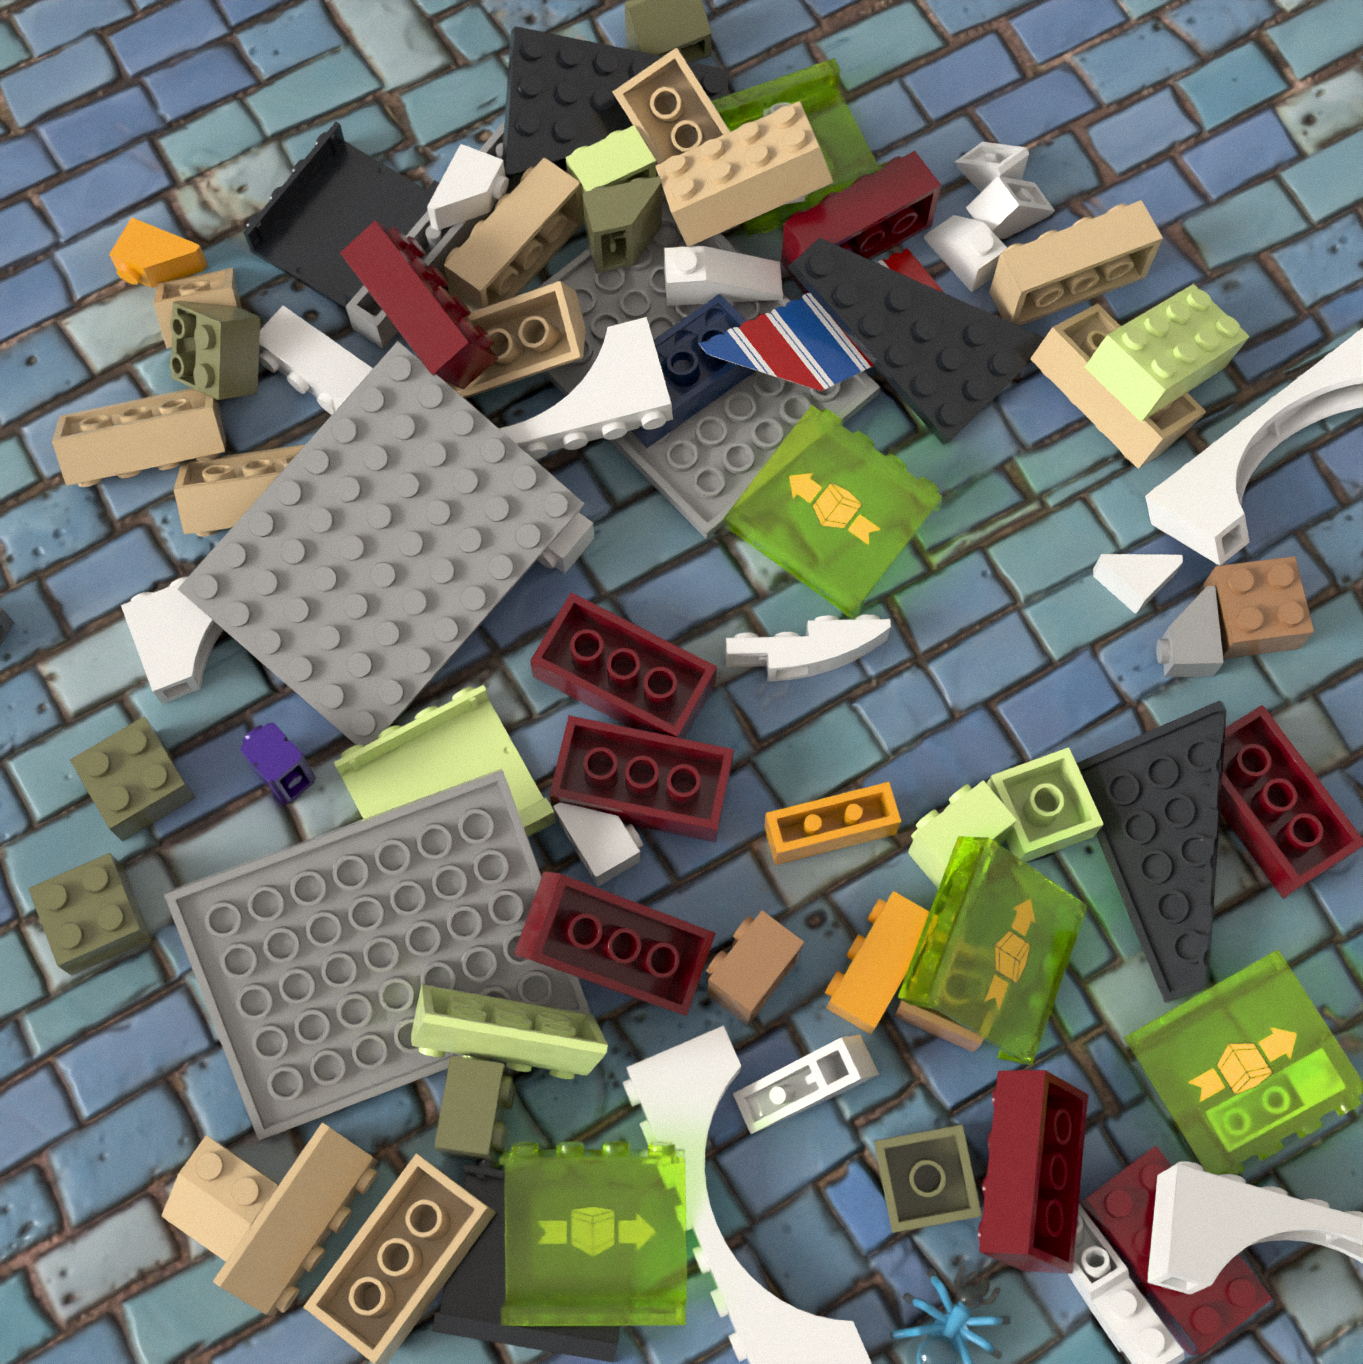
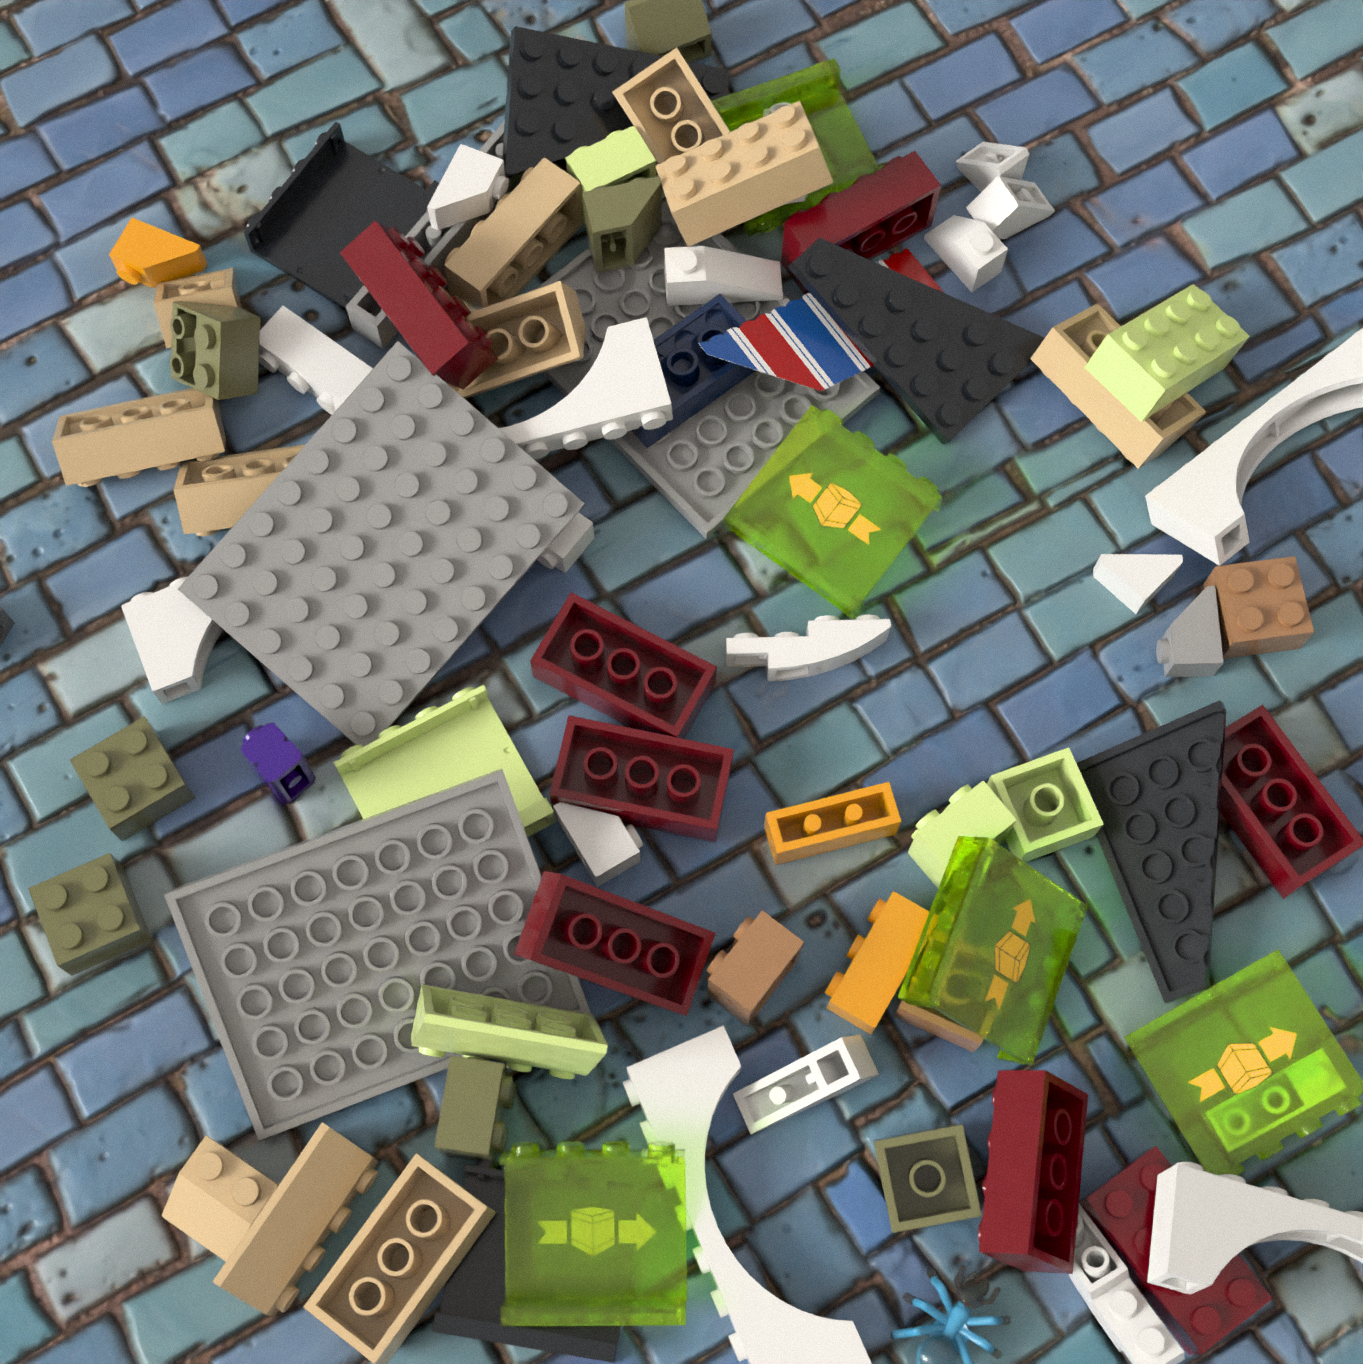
tan brick [989,200,1163,326] -> none

